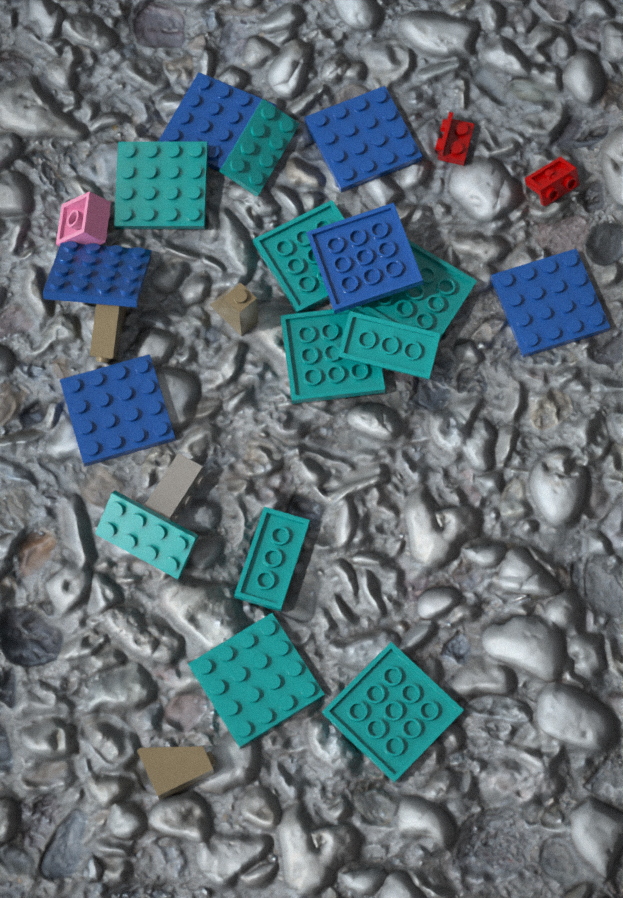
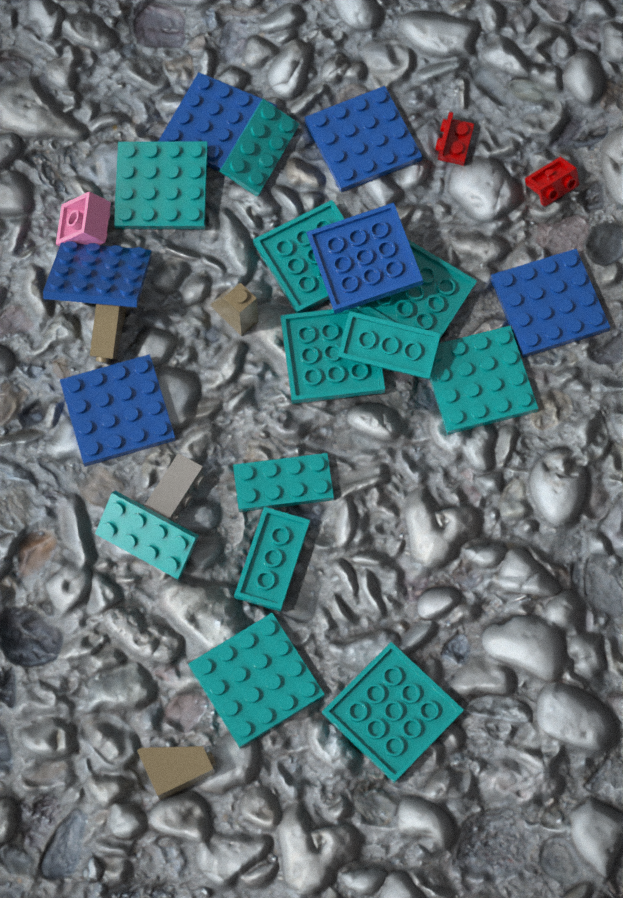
none -> teal plate [233,453,334,512]
none -> teal plate [430,326,538,435]

